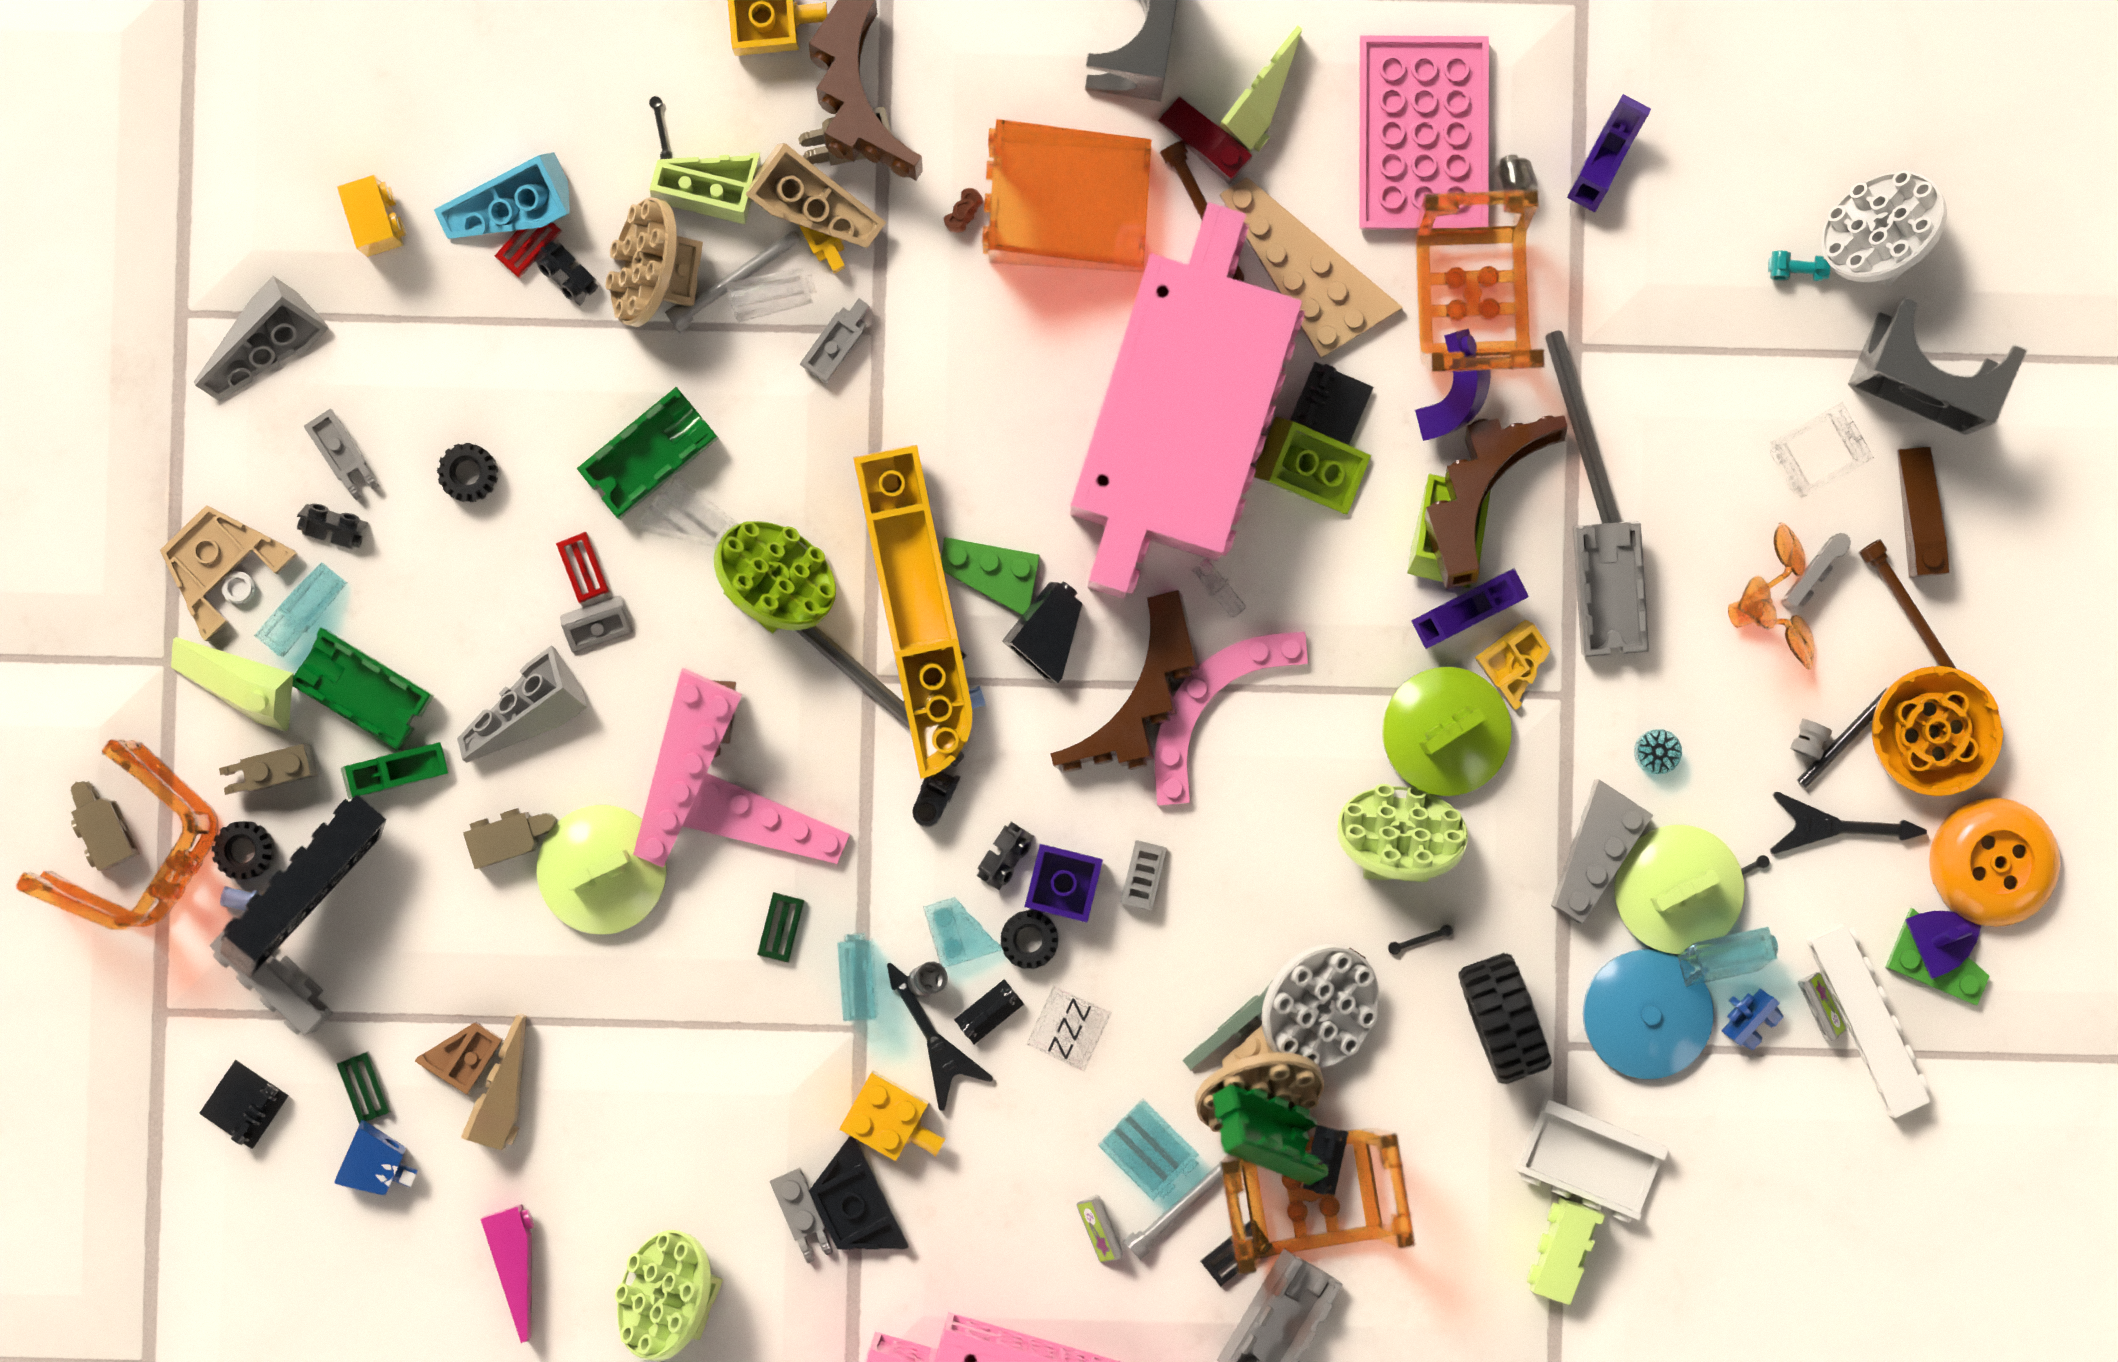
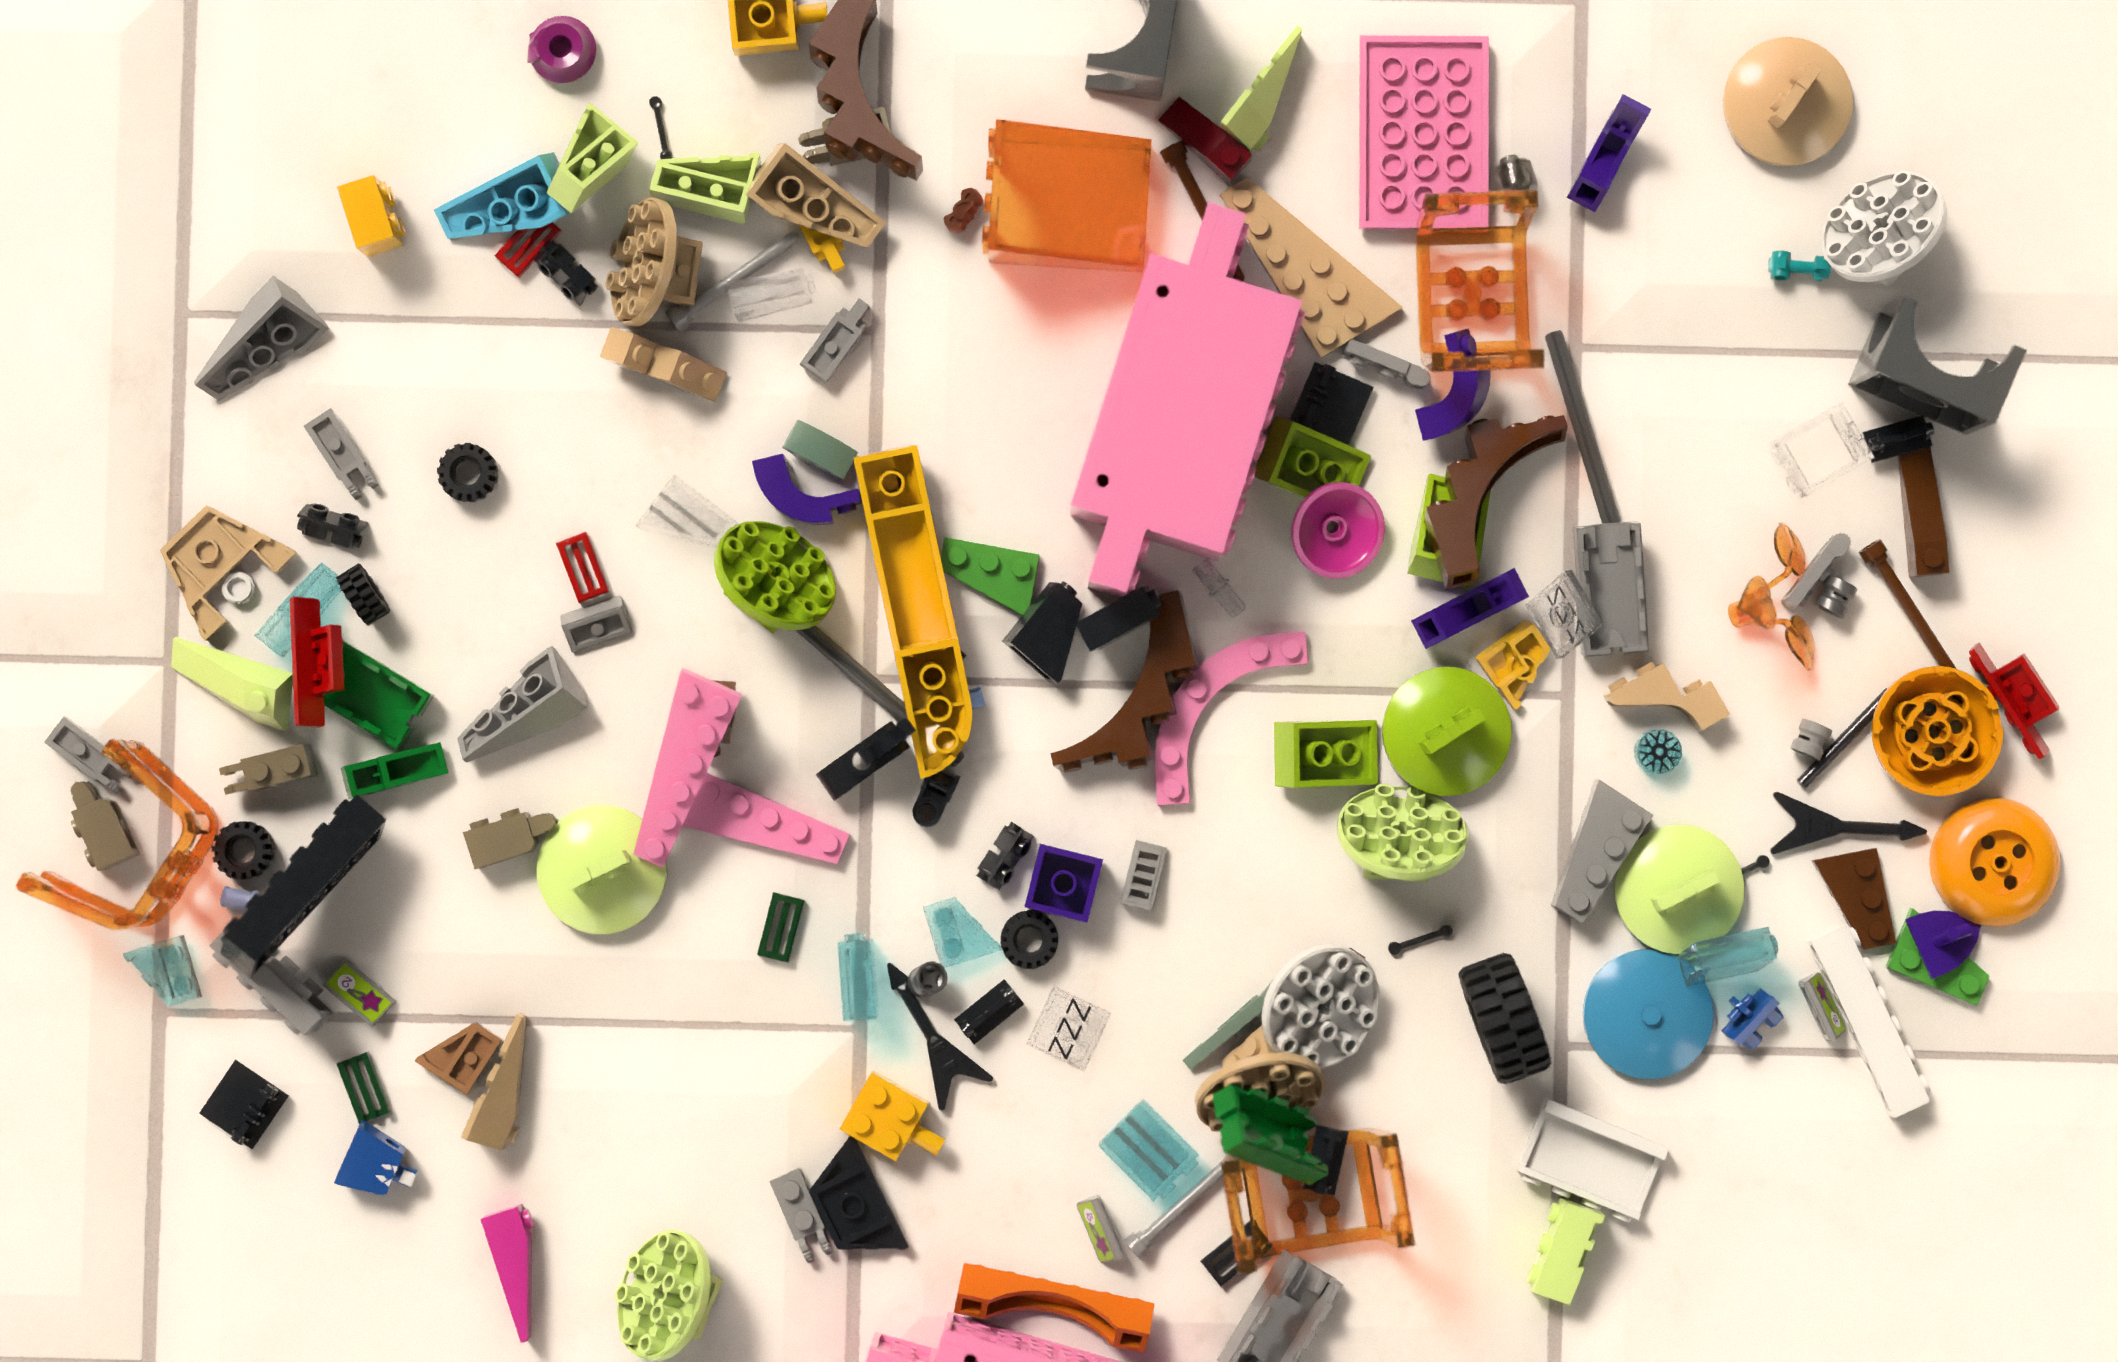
green piece [576,387,719,520] -> none
none -> light grey hinge [44,716,136,794]
none -> clear light blue wing [123,935,202,1007]
none -> red bracket [290,597,345,728]
none -> slope [323,959,396,1027]
none -> black tyre [336,563,390,626]
none -> magenta piece [527,16,596,83]
none -> yellowish green wedge [546,102,639,213]
none -> tan arch [600,327,727,402]
none -> dark purple arch [752,454,862,525]
none -> sand green slope [782,420,858,480]
none -> black piece [816,717,916,801]
none -> orange arch [953,1263,1155,1353]
none -> black slope [1075,585,1164,652]
none -> lime slope [1274,720,1378,788]
none -> dark pink dish [1291,482,1385,579]
none -> light grey hinge [1343,339,1431,390]
none -> clear tile [1525,569,1603,659]
none -> tan arch [1603,661,1730,731]
none -> tan bracket [1723,37,1853,166]
none -> reddish brown wing [1811,848,1896,949]
none -> flat silver wheel [1814,575,1858,619]
none -> black hinge [1862,415,1934,463]
none -> red bracket [1969,643,2060,760]

